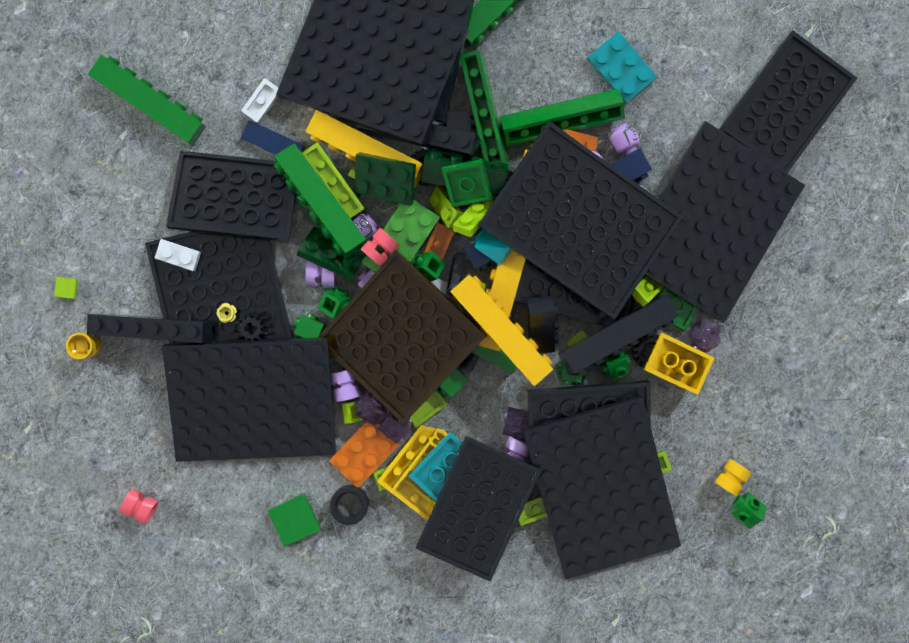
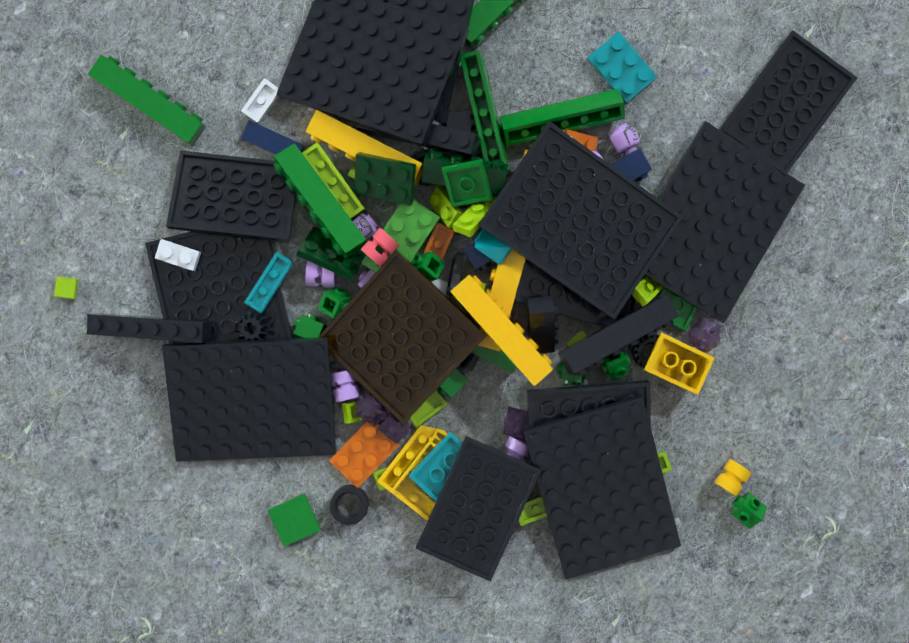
yellow wheel [66,333,102,359] -> none
coral wheel [119,489,159,525] -> none
light yellow plate [217,303,237,323] -> none
none -> teal tile [244,252,295,314]

